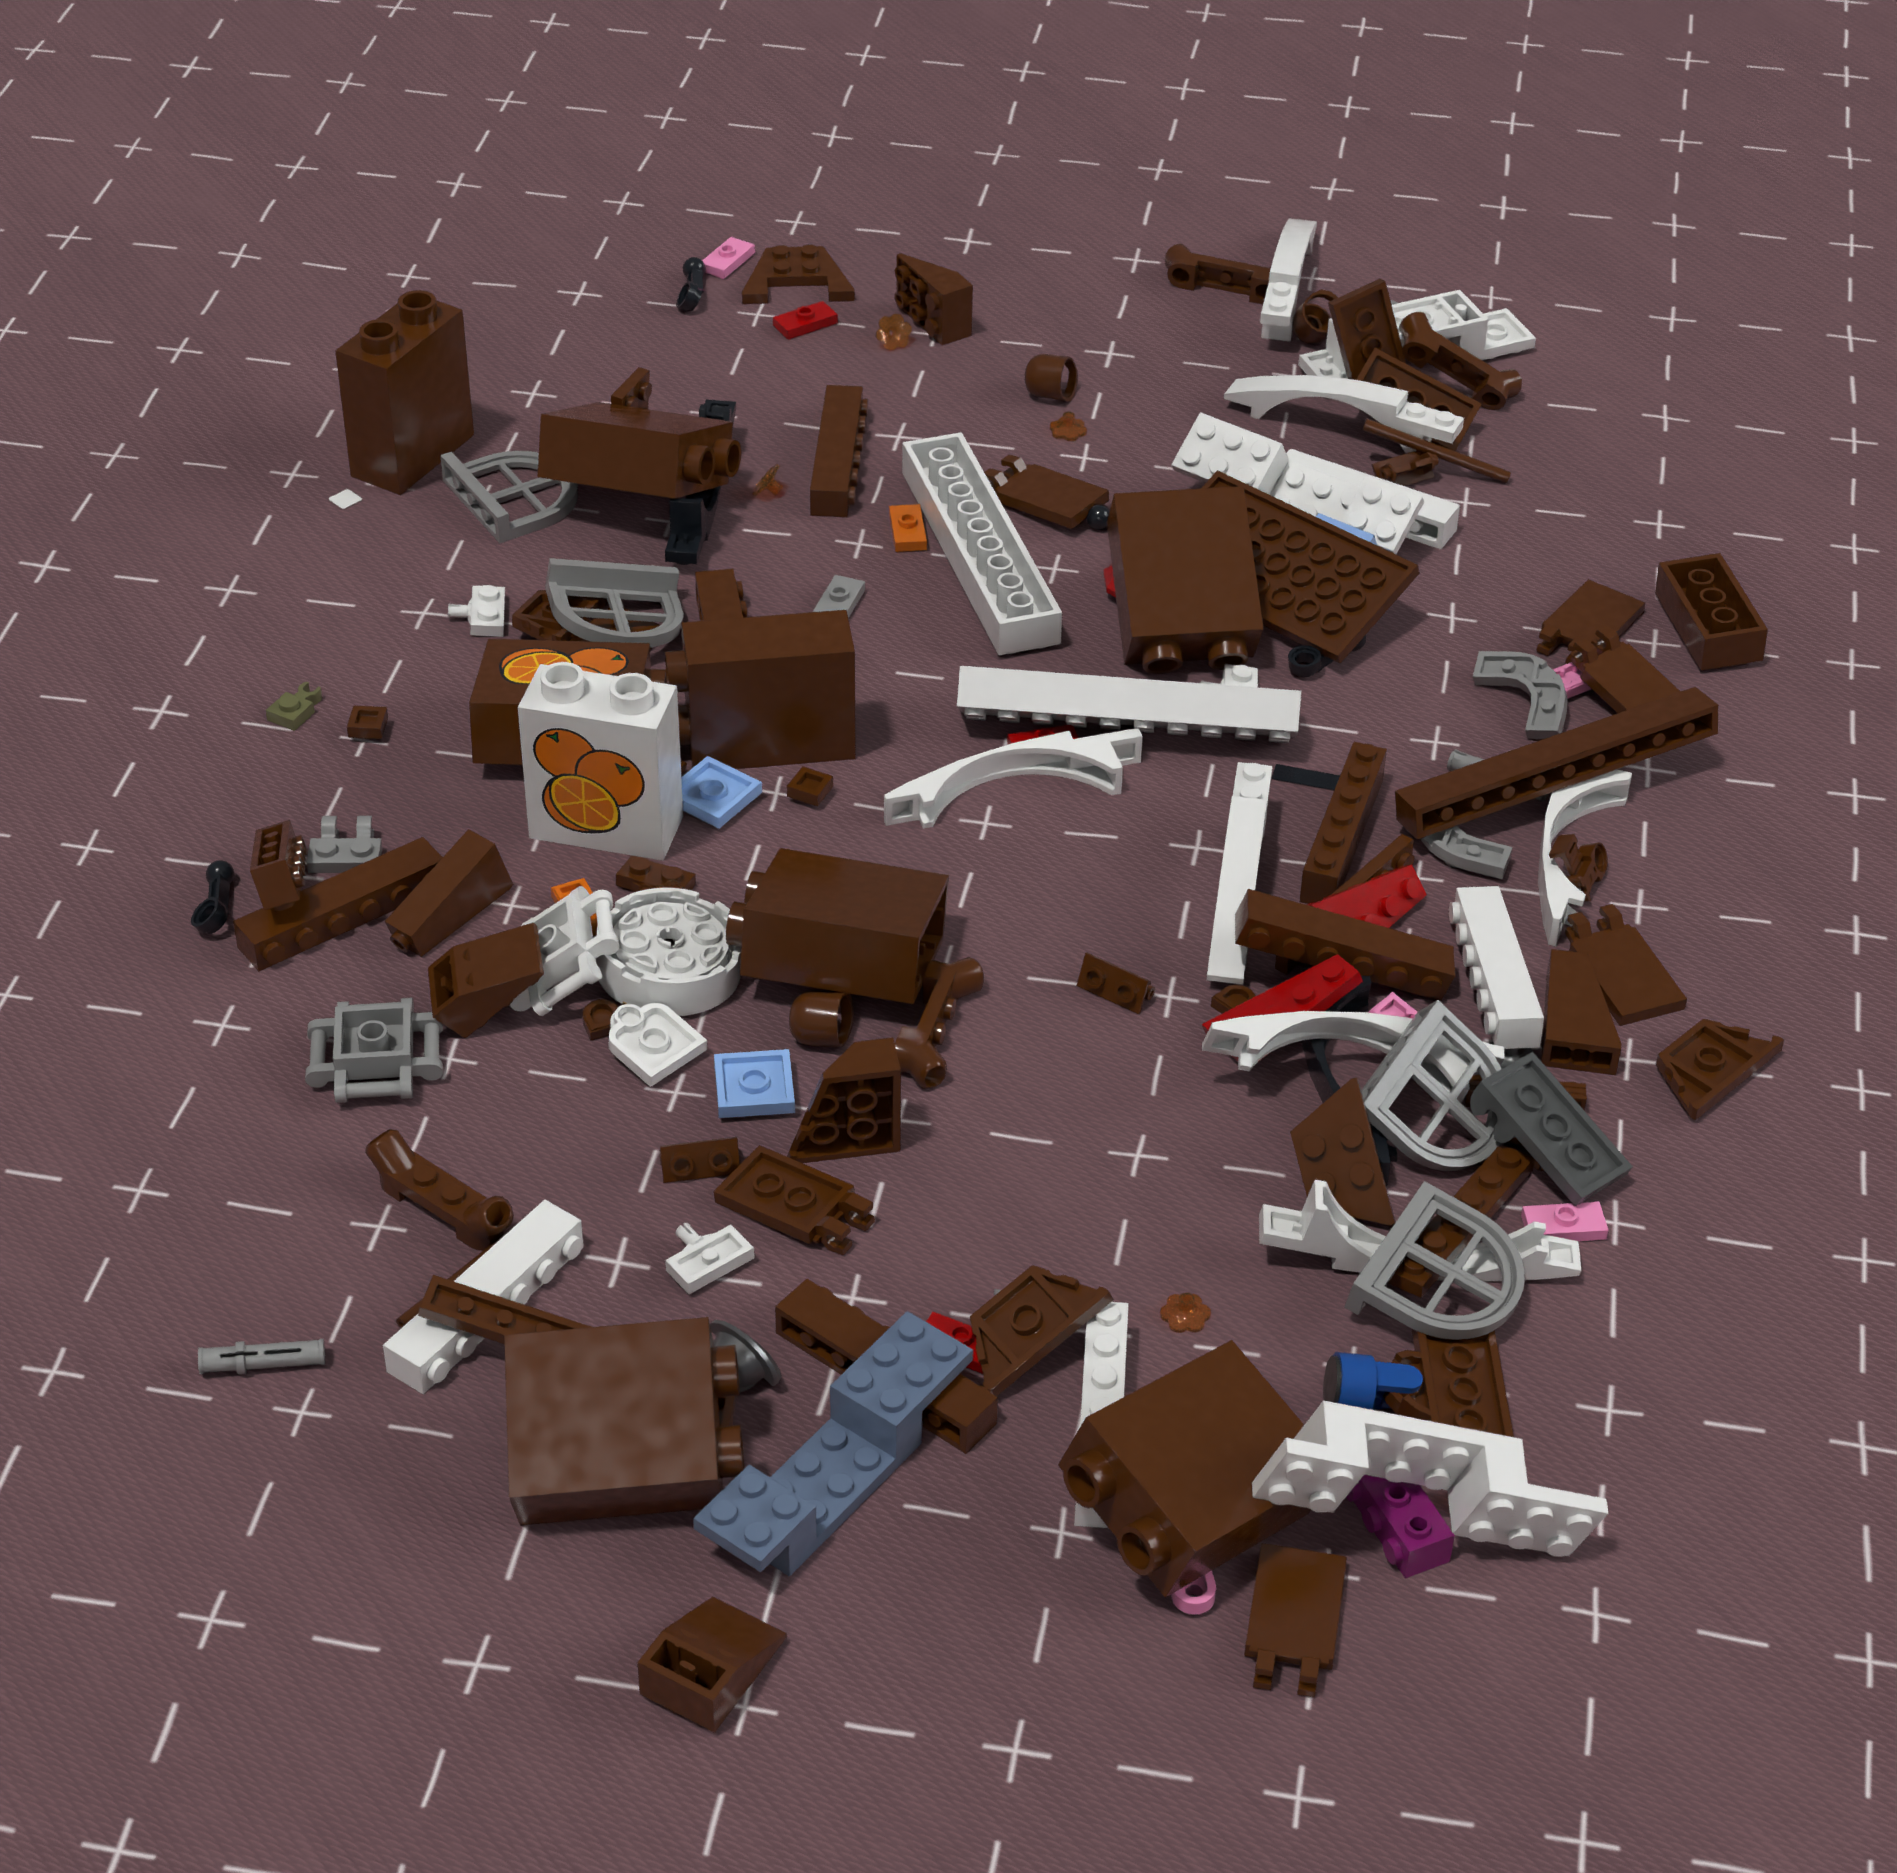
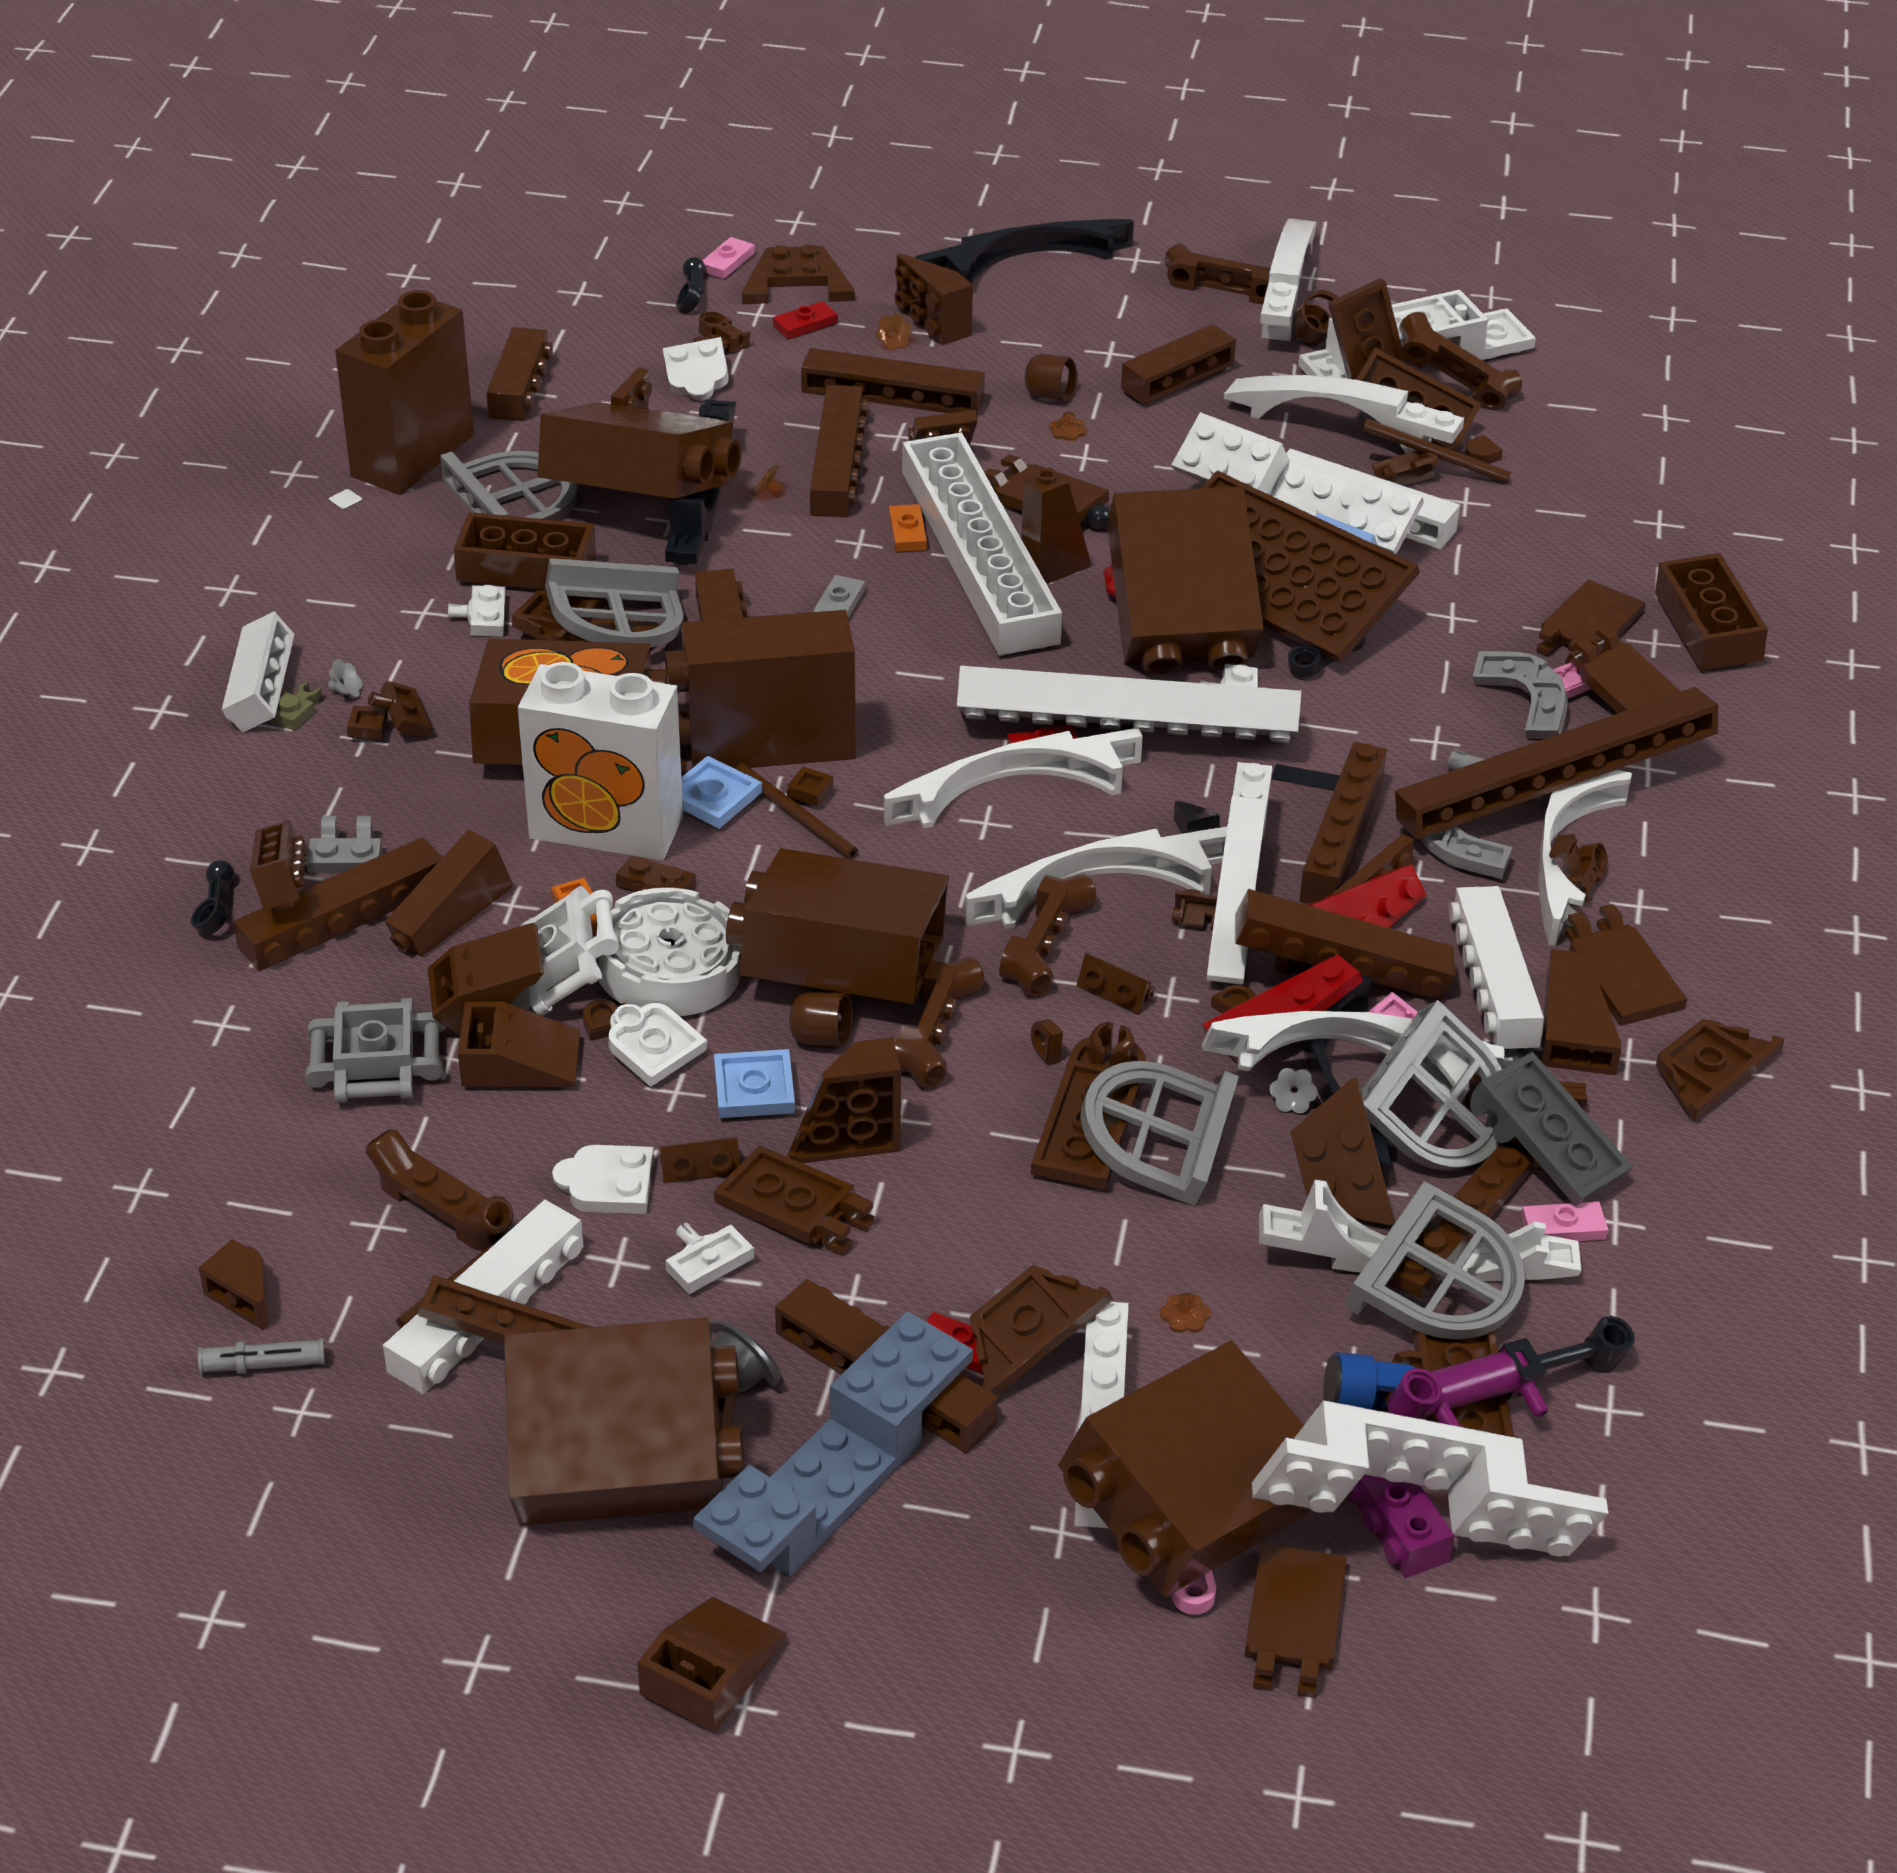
none -> reddish brown slope [199,1239,268,1330]
none -> white brick [222,611,294,733]
none -> light grey plant [328,659,363,699]
none -> reddish brown plate [368,680,433,738]
none -> reddish brown brick [453,512,596,590]
none -> reddish brown slope [458,1001,580,1087]
none -> reddish brown brick [486,327,553,421]
none -> white plate [552,1145,654,1214]
none -> white plate [663,337,729,401]
none -> reddish brown piece [693,312,750,352]
none -> reddish brown piece [736,763,858,859]
none -> reddish brown brick [801,348,985,415]
none -> reddish brown plate [908,410,978,446]
none -> black slope [915,219,1134,284]
none -> white slope [965,826,1227,929]
none -> reddish brown plate [999,874,1096,997]
none -> reddish brown slope [1021,467,1091,584]
none -> reddish brown tile [1031,1019,1063,1065]
none -> reddish brown plate [1031,1022,1146,1190]
none -> light grey window [1081,1061,1239,1206]
none -> reddish brown brick [1121,324,1236,405]
none -> reddish brown hinge [1172,889,1217,930]
none -> black slope [1174,801,1220,834]
none -> light grey plant [1270,1068,1318,1114]
none -> magenta piece [1388,1316,1635,1427]
none -> reddish brown tile [1465,435,1503,464]

